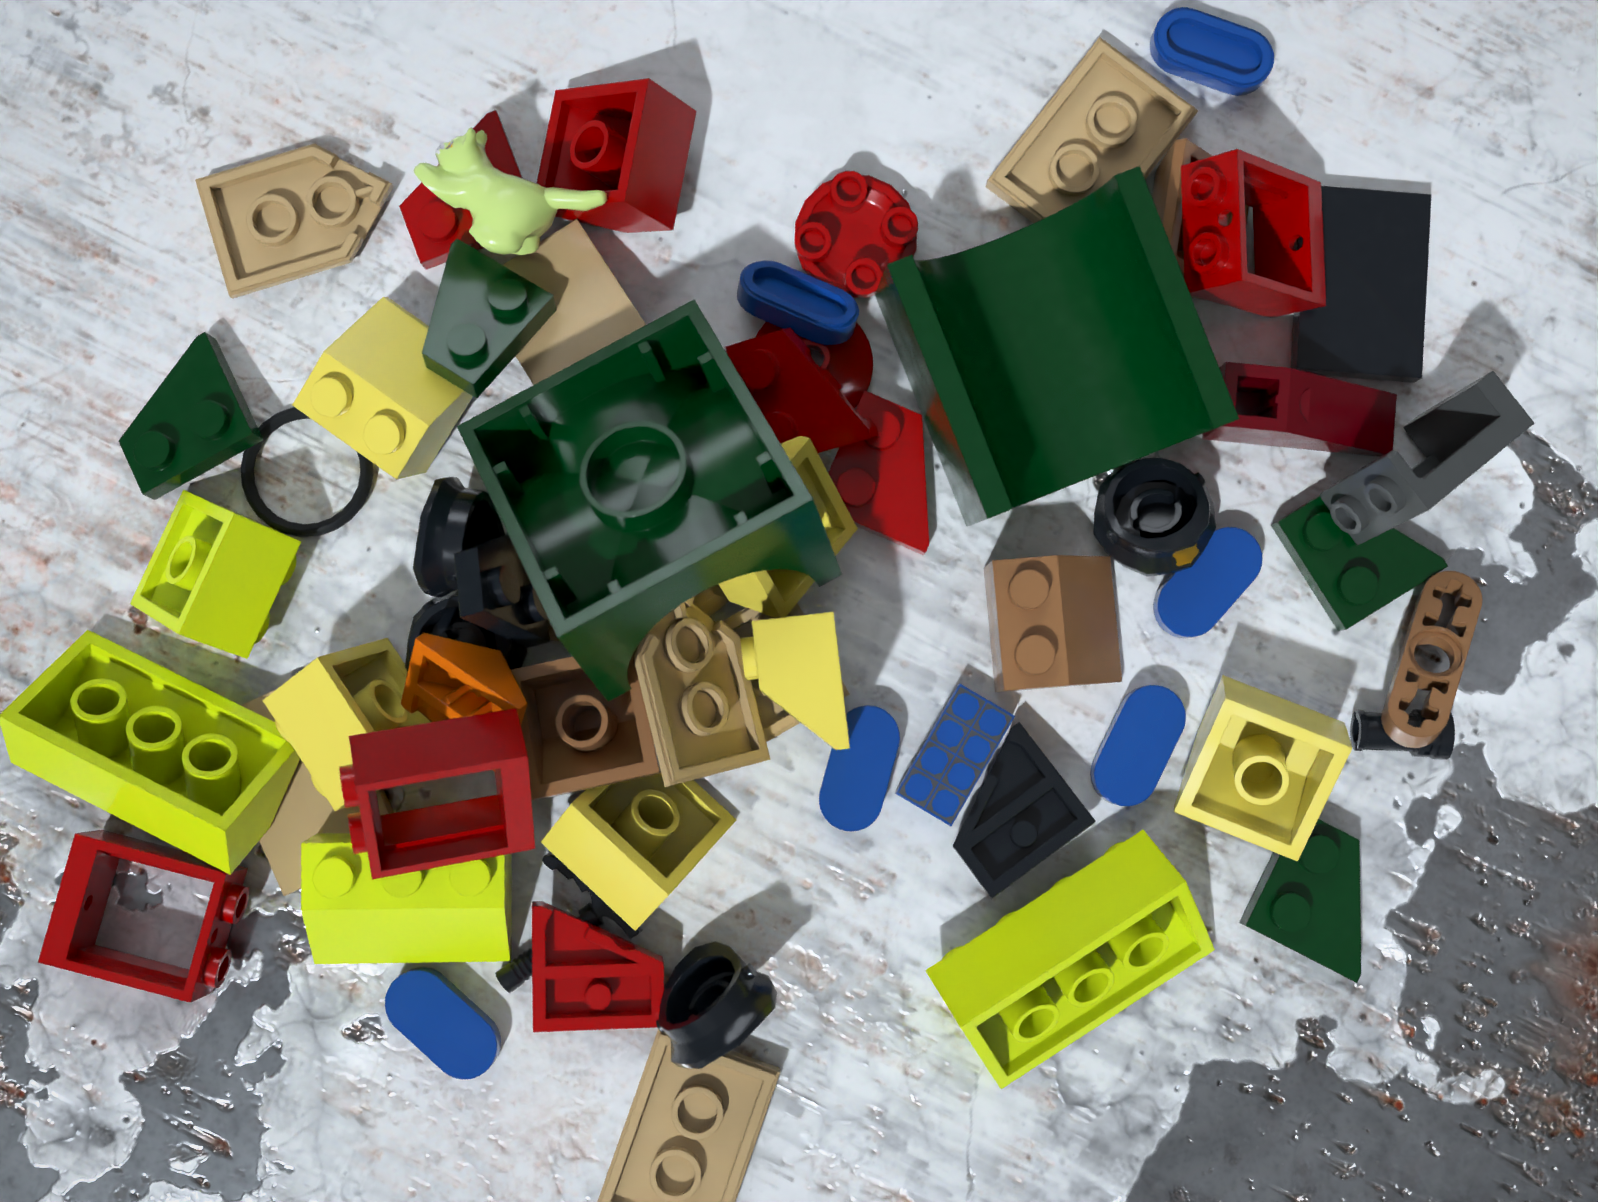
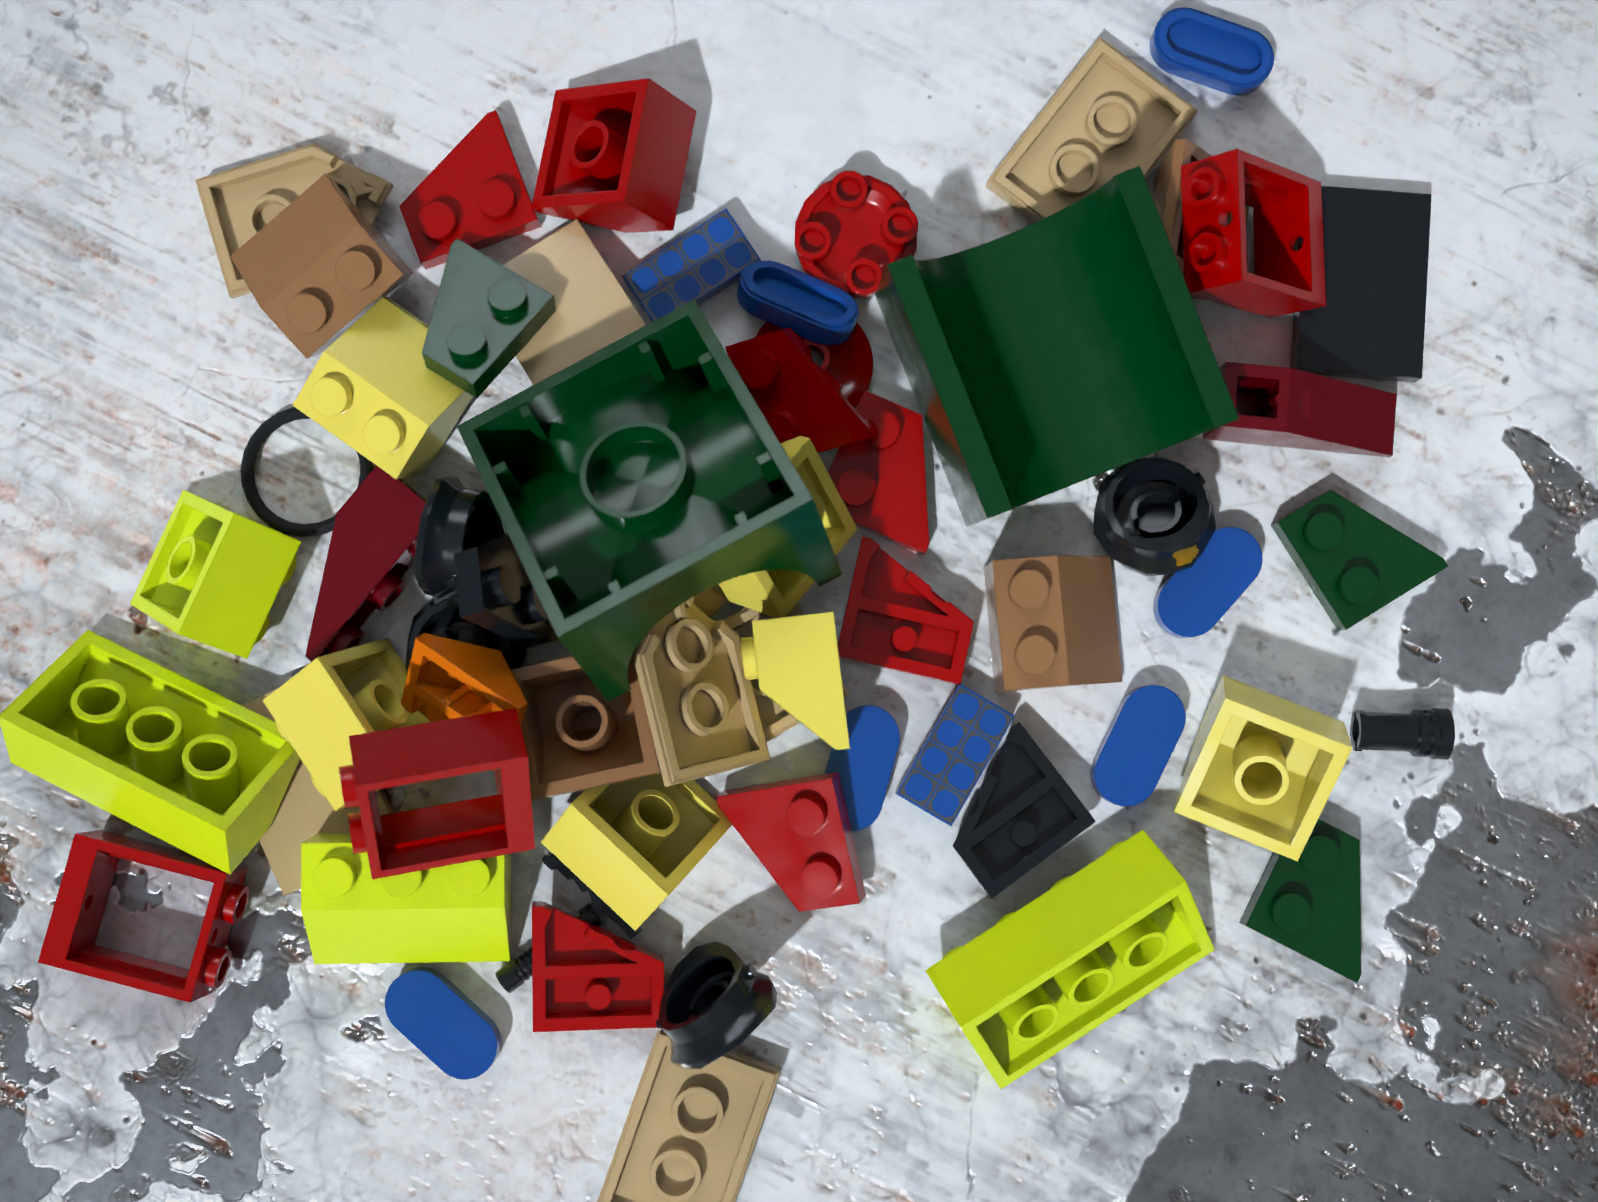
dark green wing [119,332,263,500] -> none
yellowish green animal [413,127,607,255] -> none
dark grey panel [1320,371,1534,545] -> none
medium nougat beam [1381,571,1483,748] -> none
none -> medium nougat slope [230,174,414,359]
none -> dark red slope [305,465,427,662]
none -> blue tile [622,208,761,322]
none -> red wing [716,772,866,912]
none -> red wing [837,536,974,685]

